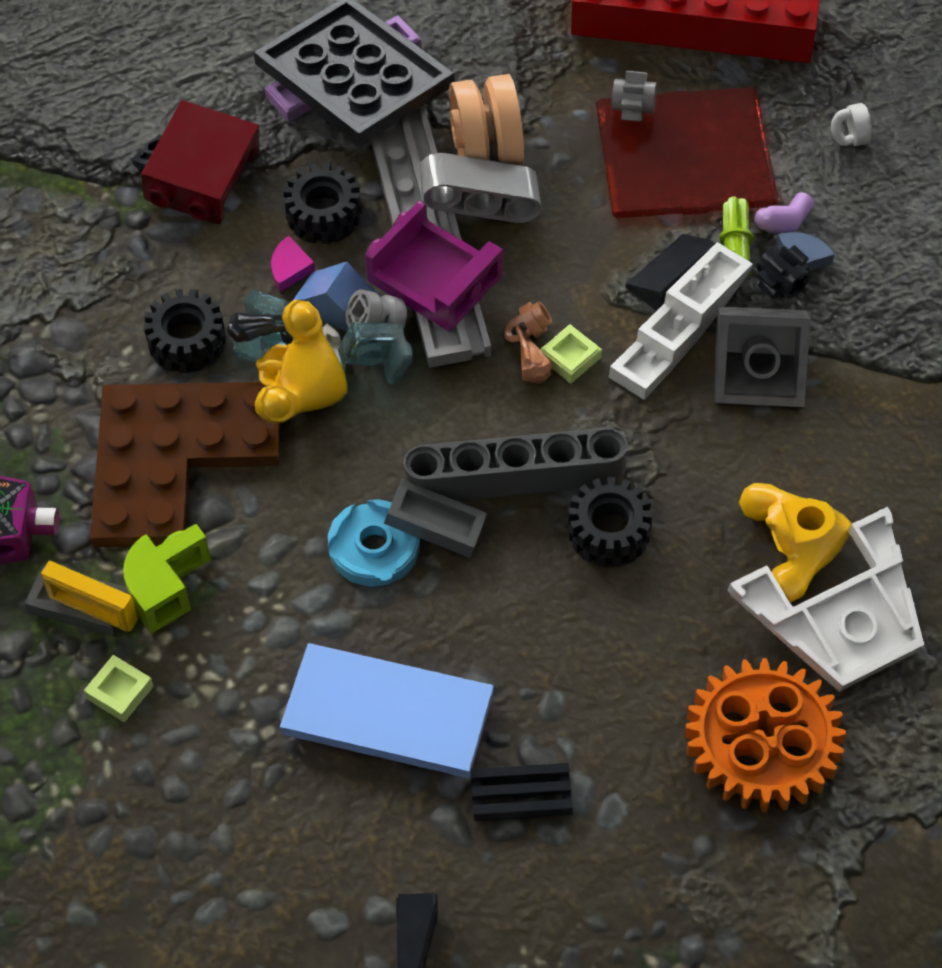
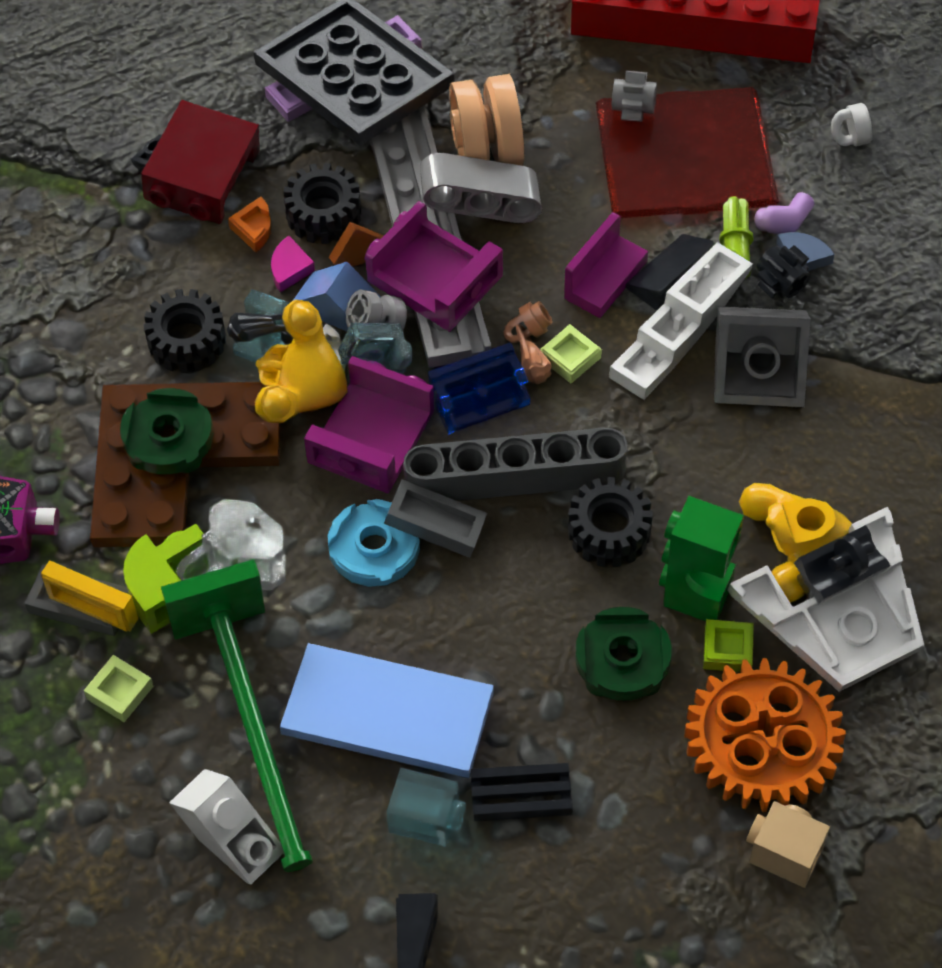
none -> dark green plate [120,388,214,474]
none -> green tile [161,559,313,872]
none -> white slope [169,769,284,885]
none -> clear hinge [176,499,286,591]
none -> orange tile [228,196,271,252]
none -> magenta panel [304,356,434,494]
none -> dark orange tile [329,222,383,266]
none -> clear light blue brick [386,768,466,847]
none -> clear blue hinge [428,342,530,434]
none -> magenta panel [564,212,648,318]
none -> dark green plate [575,607,672,701]
none -> green arch [659,496,744,621]
none -> lime tile [703,619,754,672]
none -> tan brick [746,801,830,888]
none -> black hips [794,525,891,604]

